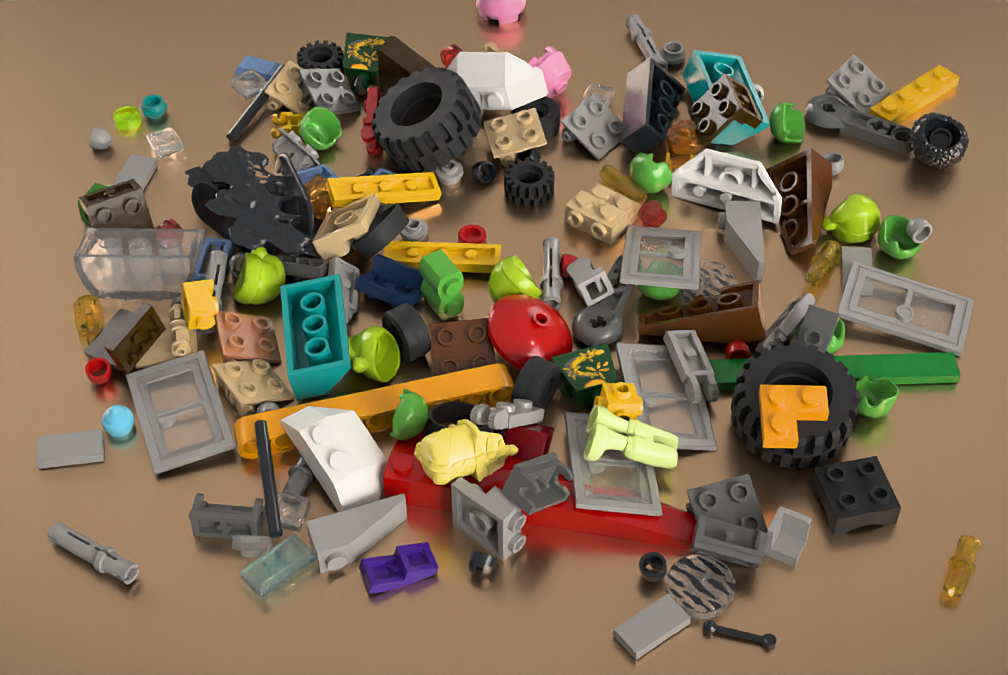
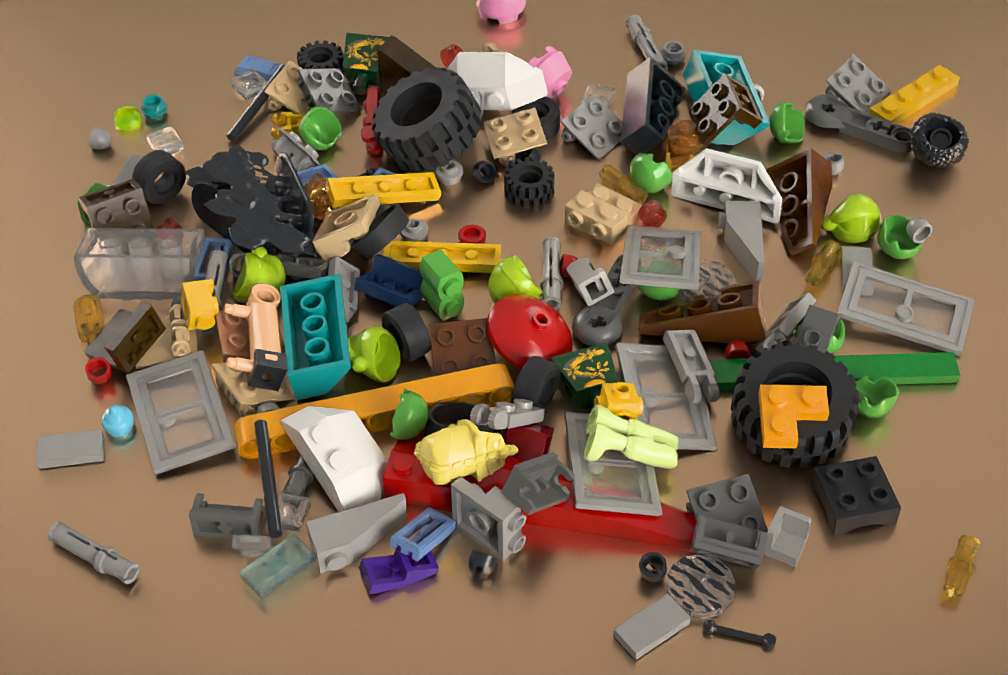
none -> black tyre [132,150,186,204]
none -> light nougat piece [223,284,288,391]
none -> medium blue tile [389,507,456,561]

